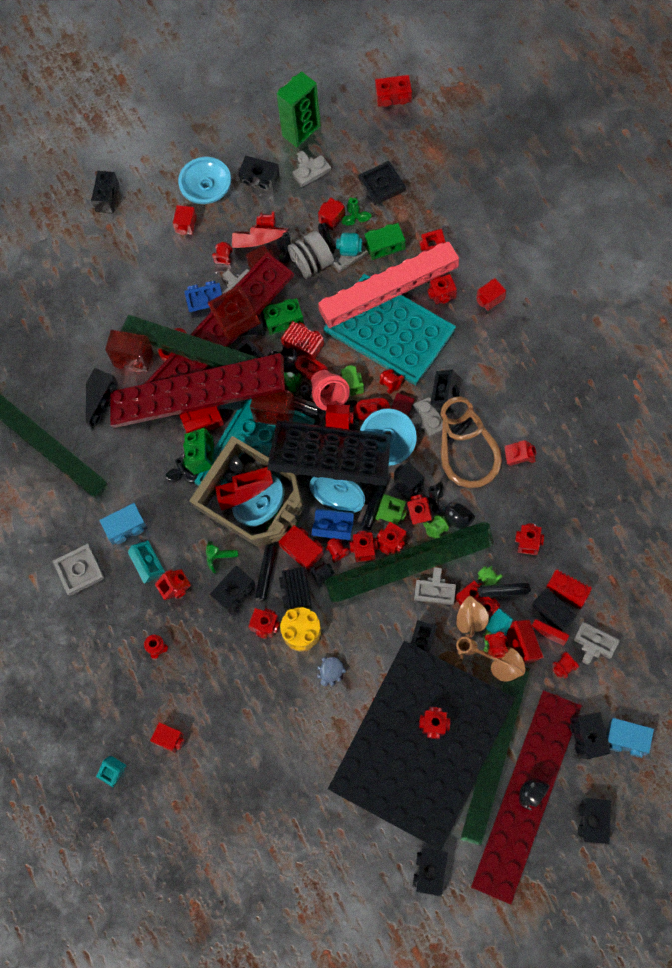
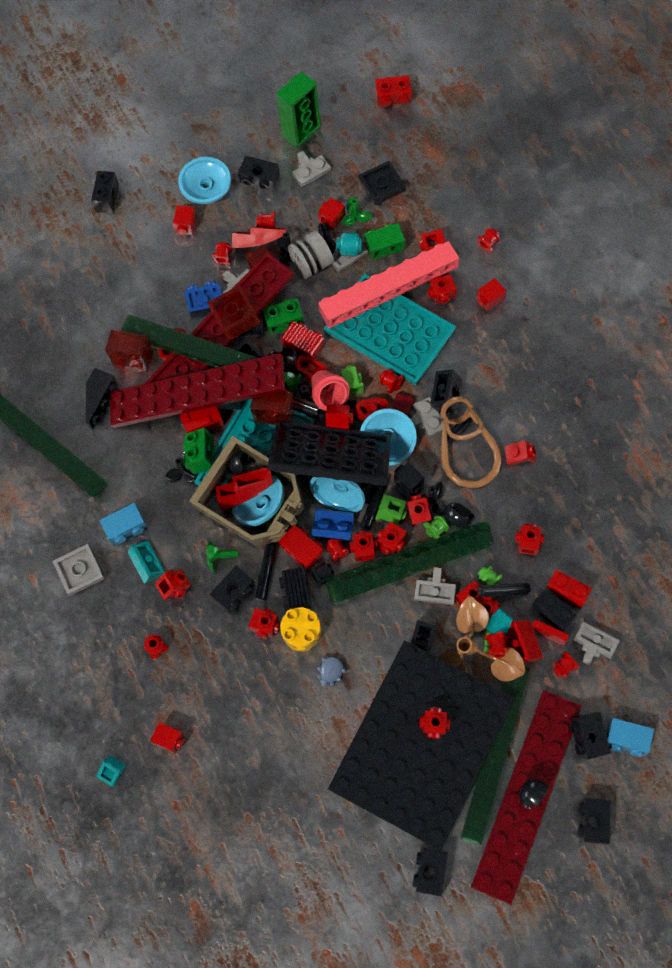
none -> red brick [477,228,500,253]

